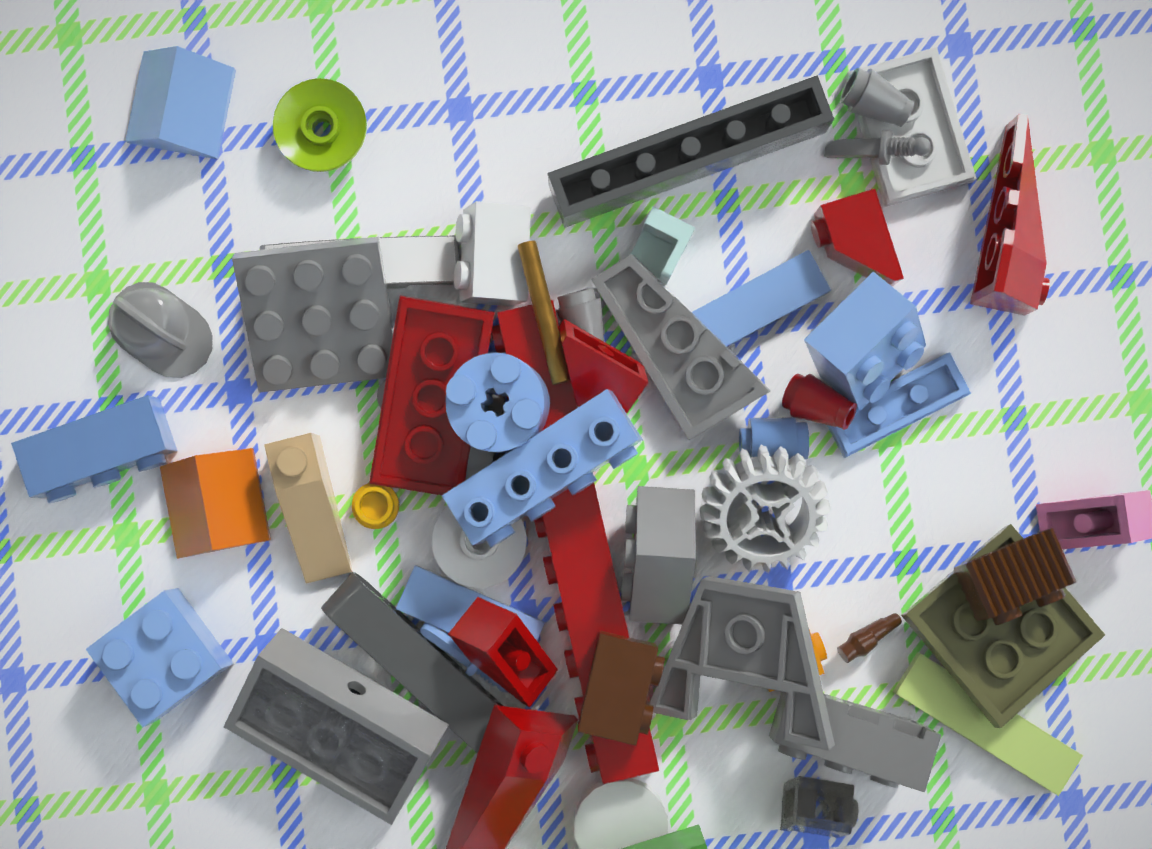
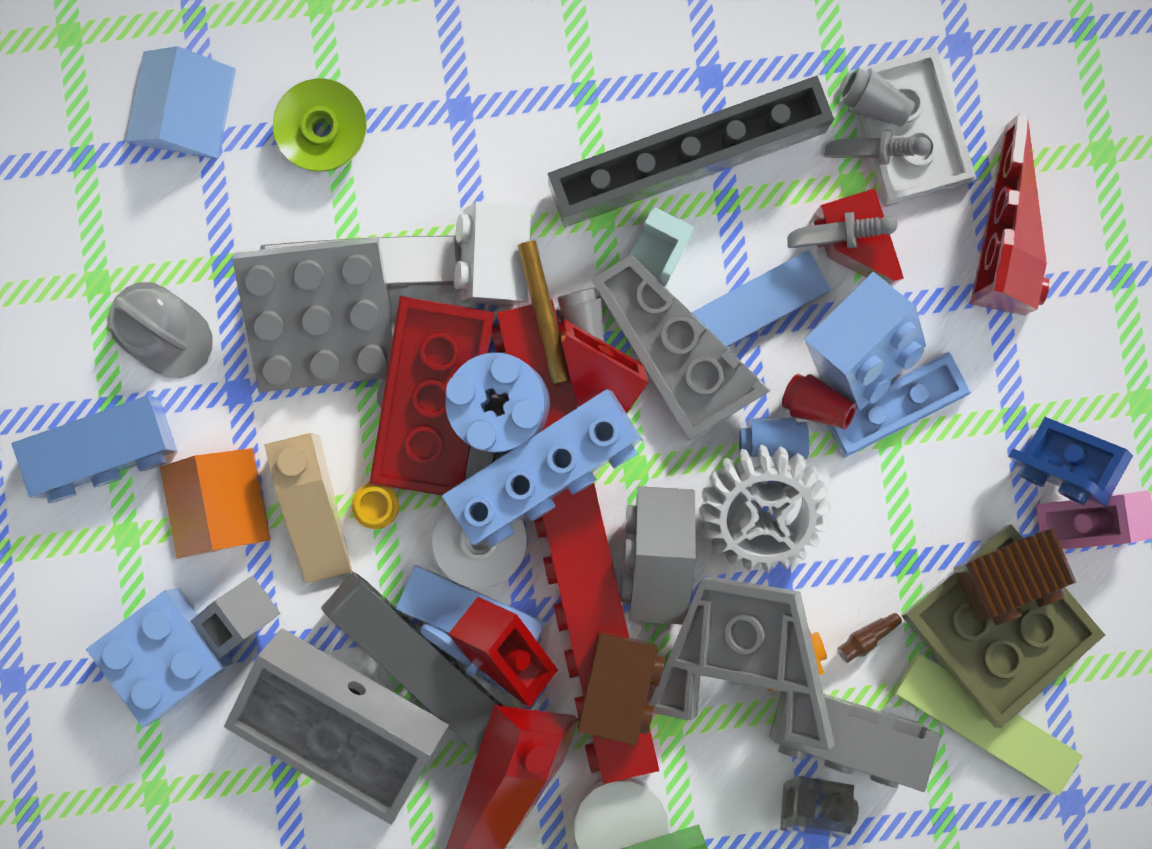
none -> light grey brick [190,575,281,659]
none -> light grey piece [787,212,898,248]
none -> blue bracket [1008,417,1133,506]

